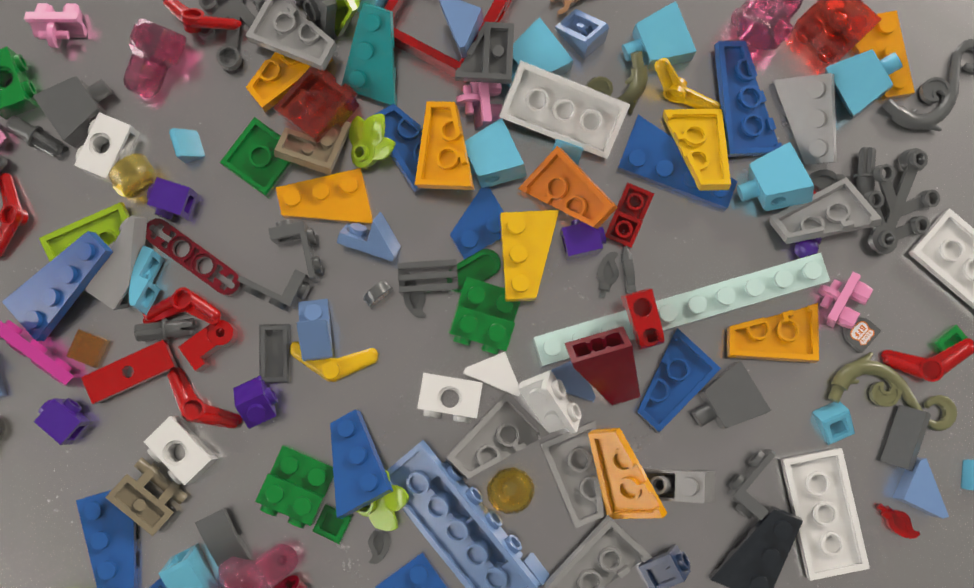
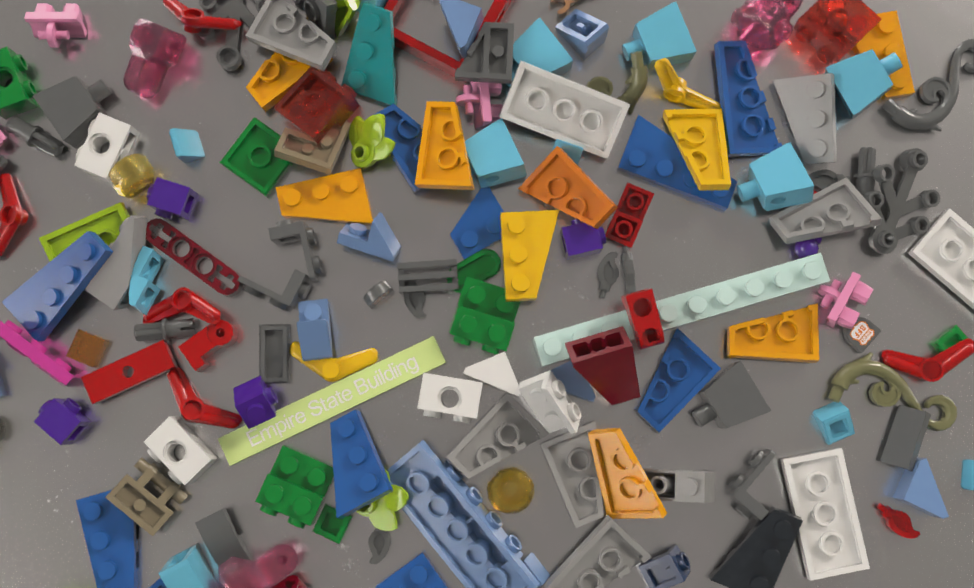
none -> yellowish green tile [218,336,446,466]

